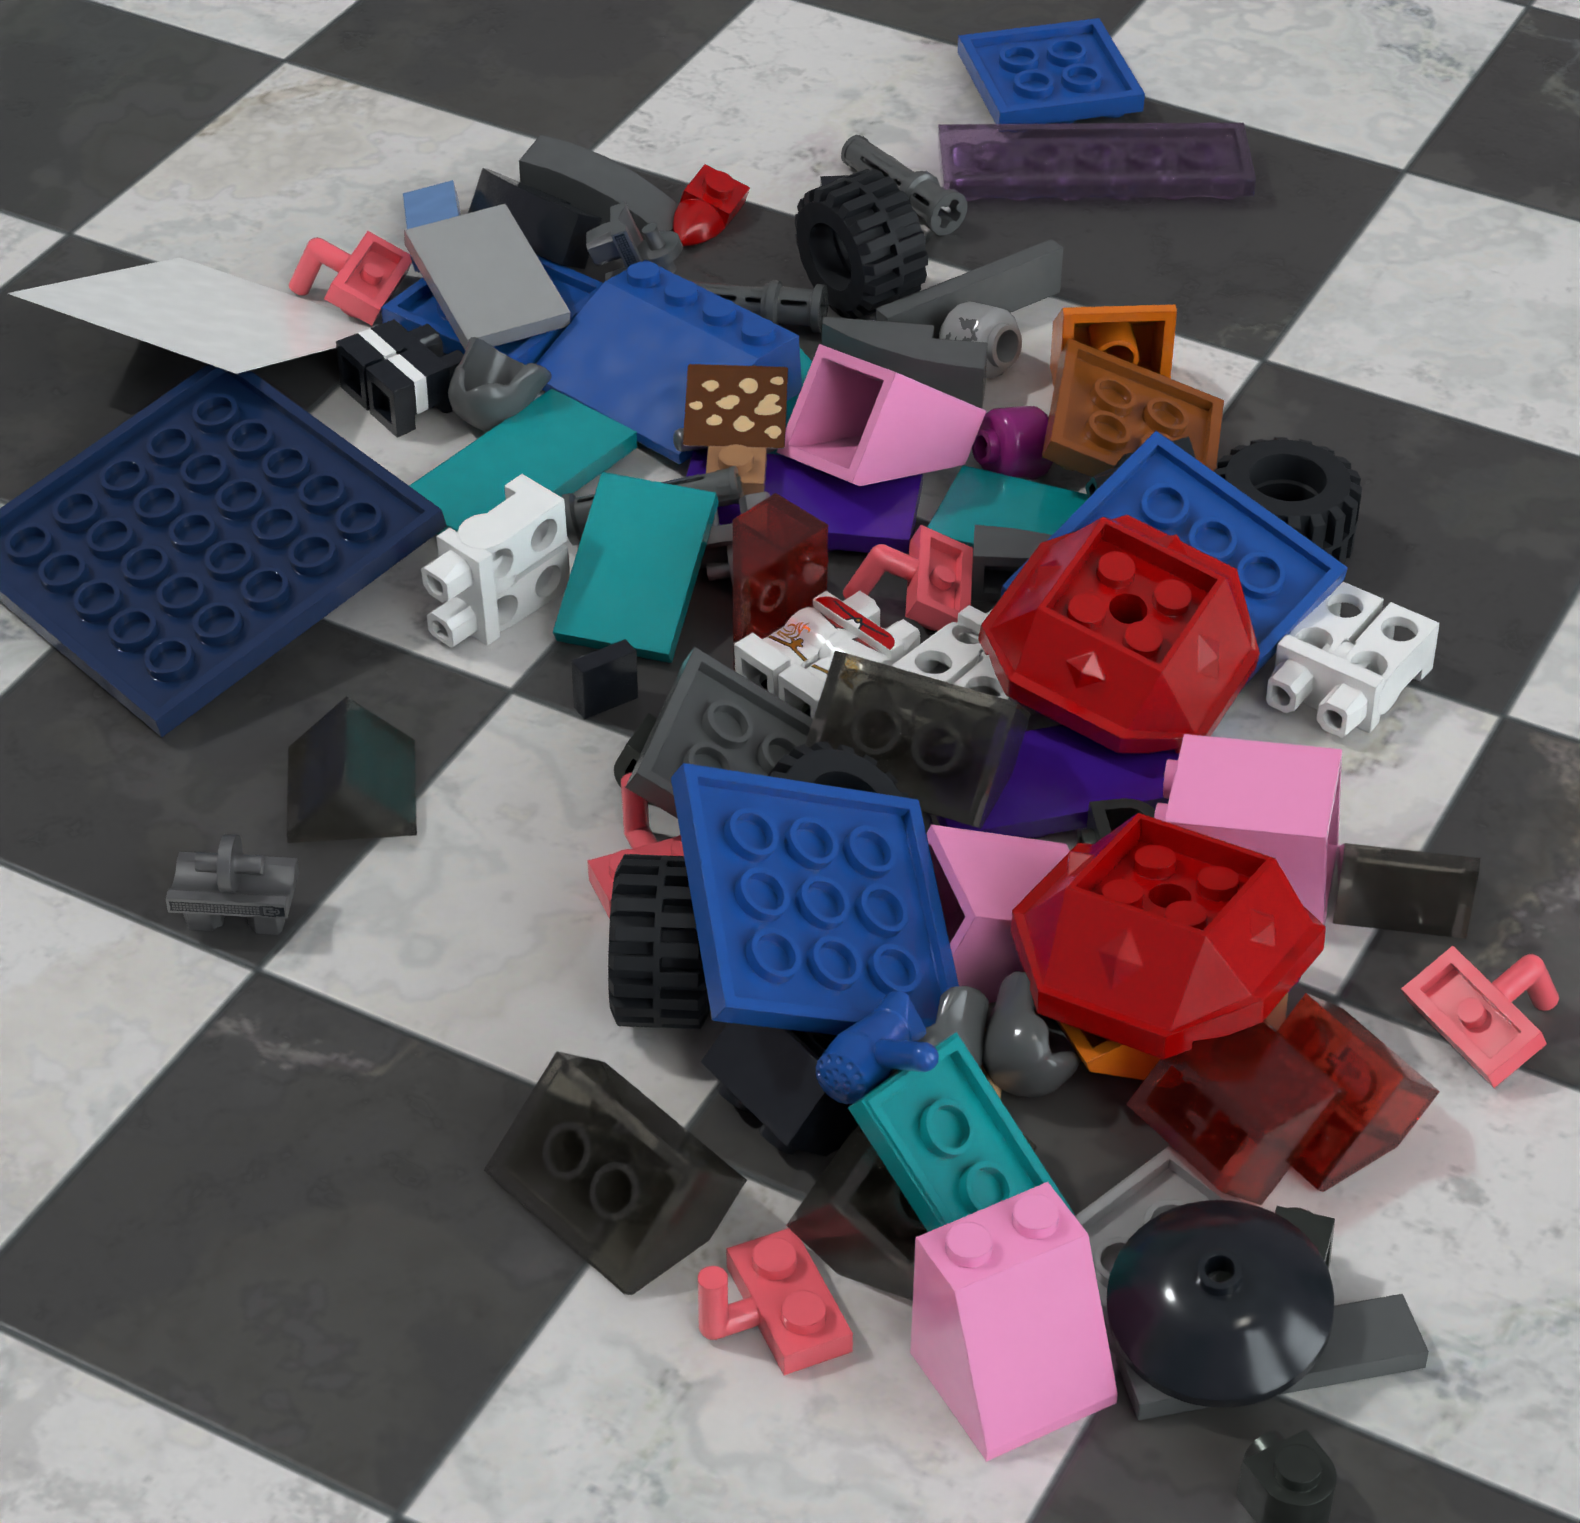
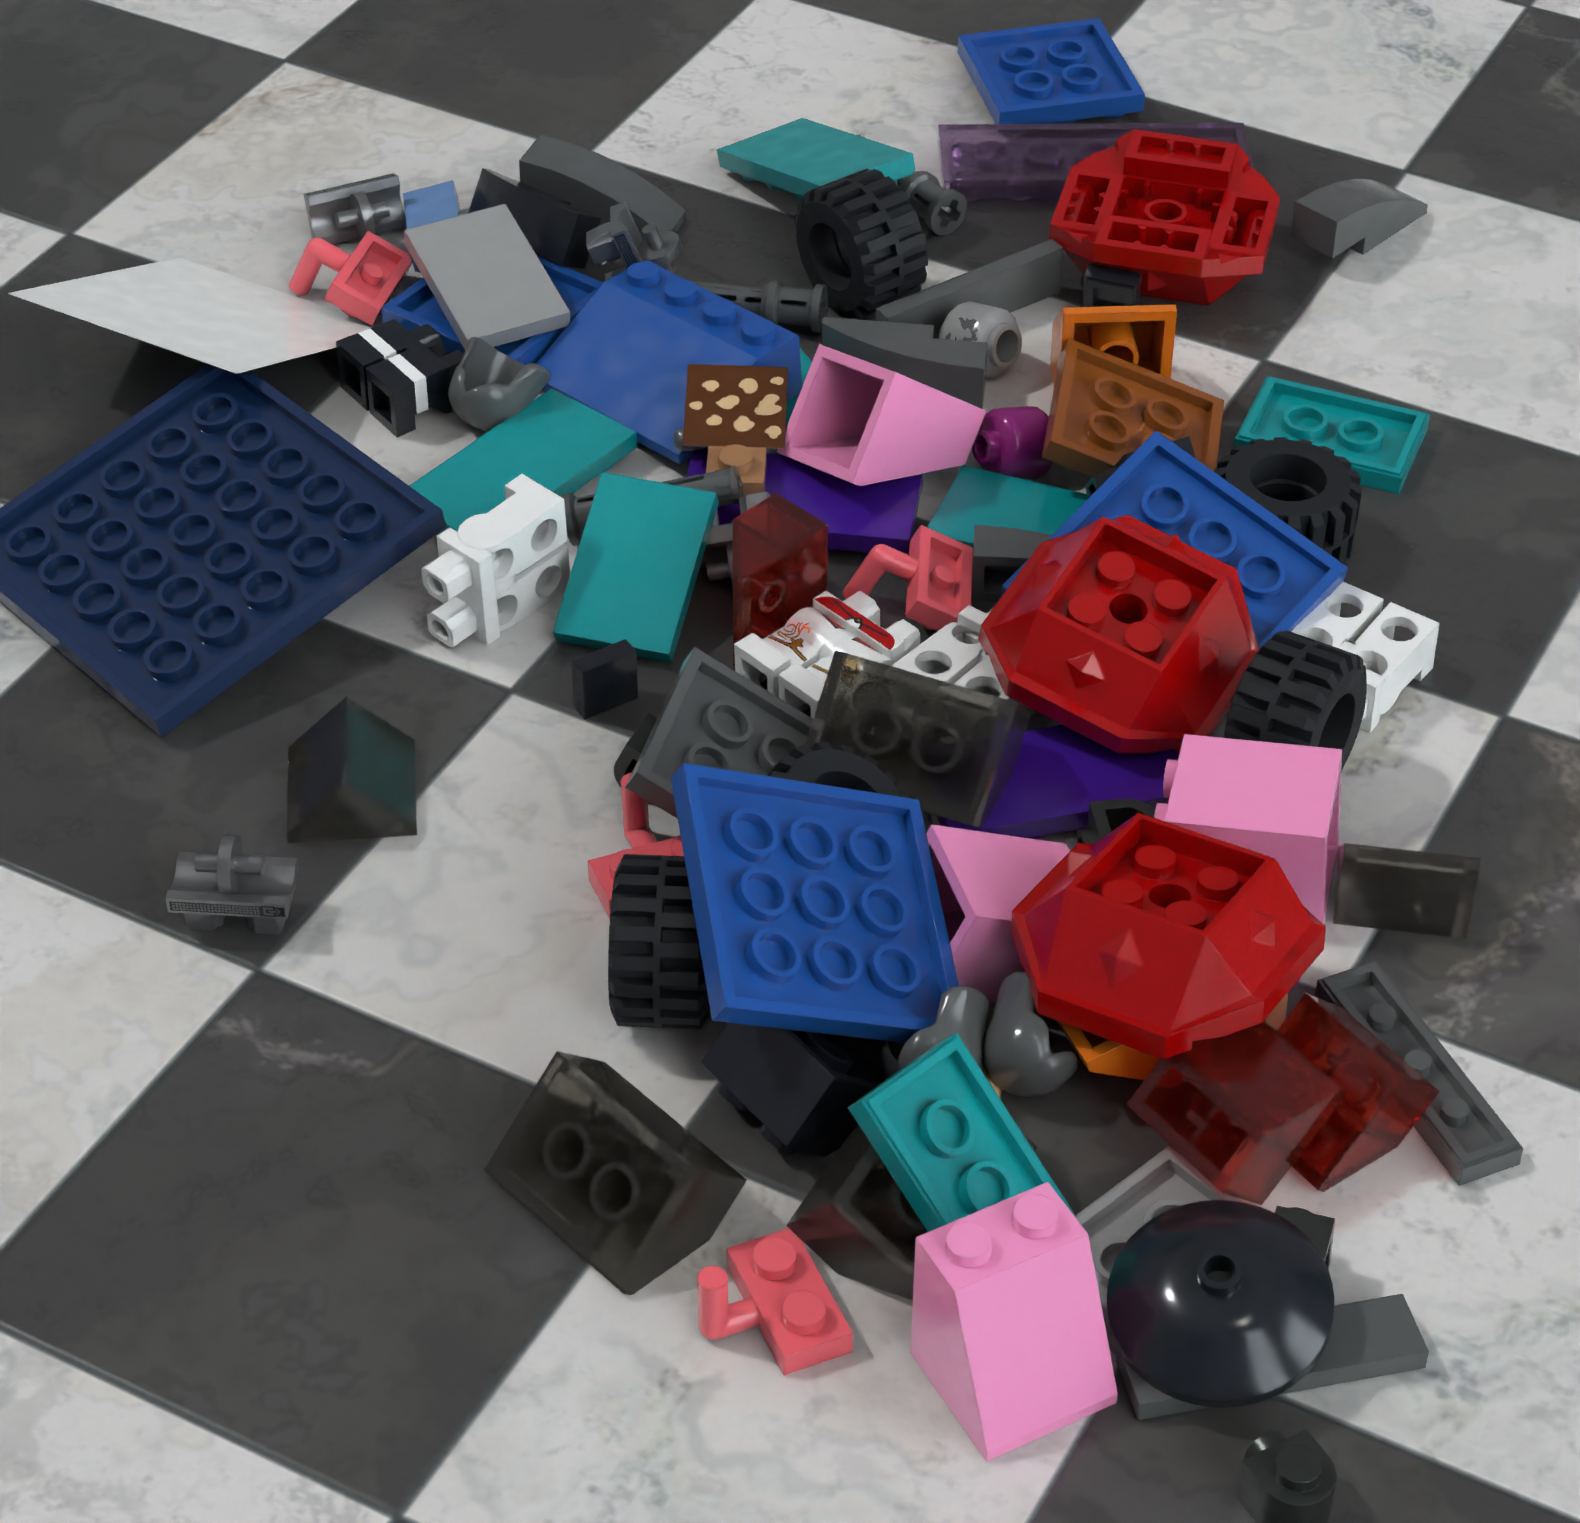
red plate [673,164,750,246] -> none
blue piece [816,991,939,1104] -> none
coral plate [1401,946,1559,1088] -> none
none -> flat silver hips [303,173,407,244]
none -> teal tile [716,118,916,200]
none -> red piece [1049,129,1280,306]
none -> black tile [1083,264,1142,307]
none -> black tyre [1224,630,1367,770]
none -> teal tile [1234,376,1430,494]
none -> dark grey slope [1291,179,1428,258]
none -> dark grey tile [1315,961,1523,1186]

